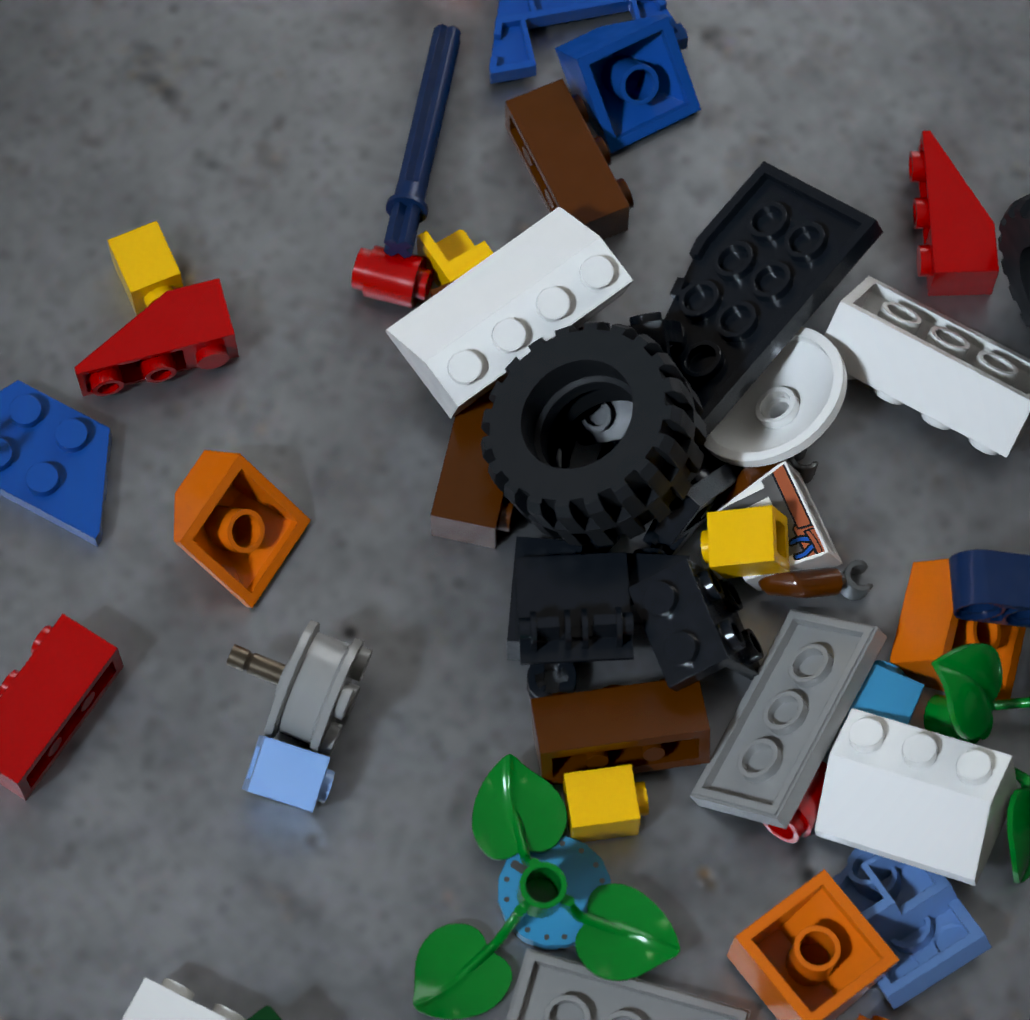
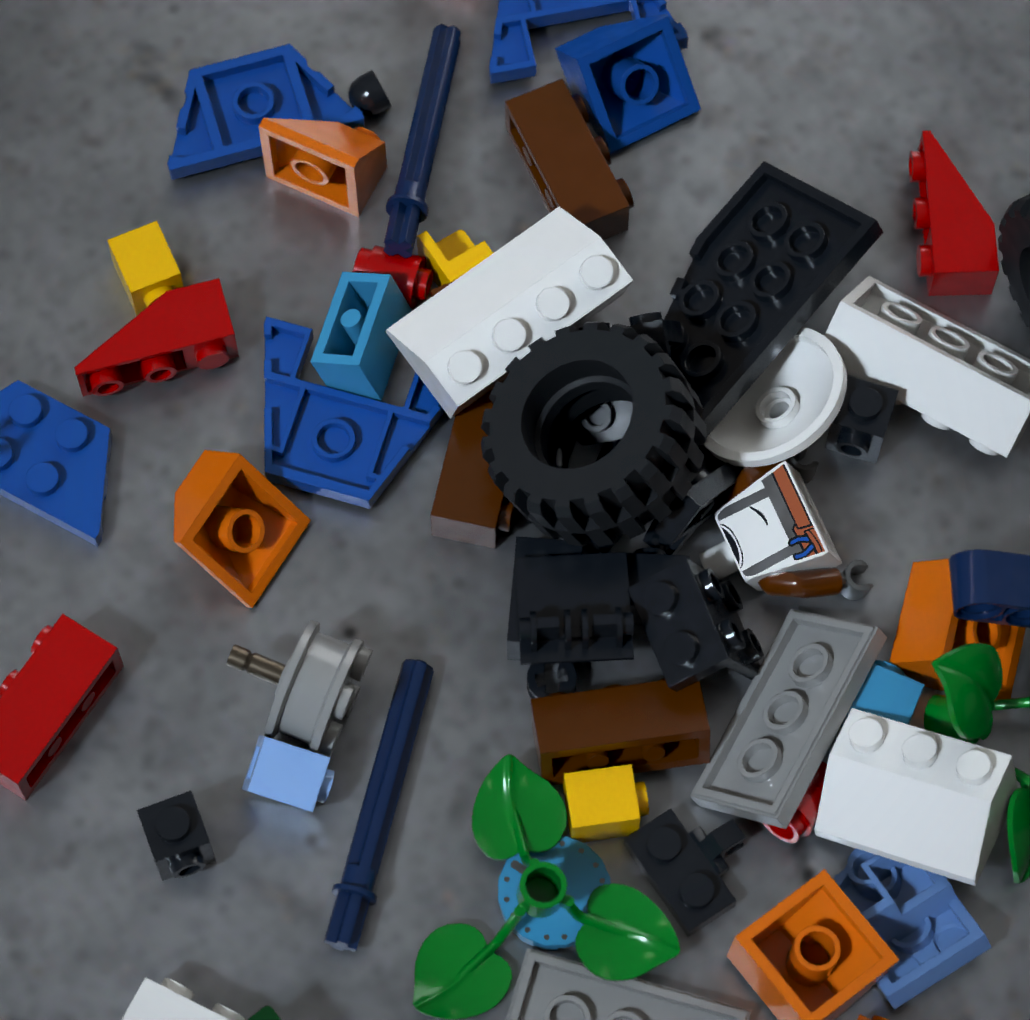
yellow brick [700,505,790,579] -> none
none -> black brick [137,790,216,881]
none -> blue wing [167,44,365,180]
none -> orange slope [258,118,387,217]
none -> blue wing [264,316,445,509]
none -> dark azure brick [310,271,412,401]
none -> dark blue axle [324,659,434,952]
none -> black hinge [348,70,392,116]
none -> black hinge [623,808,746,937]
none -> black brick [825,375,899,464]

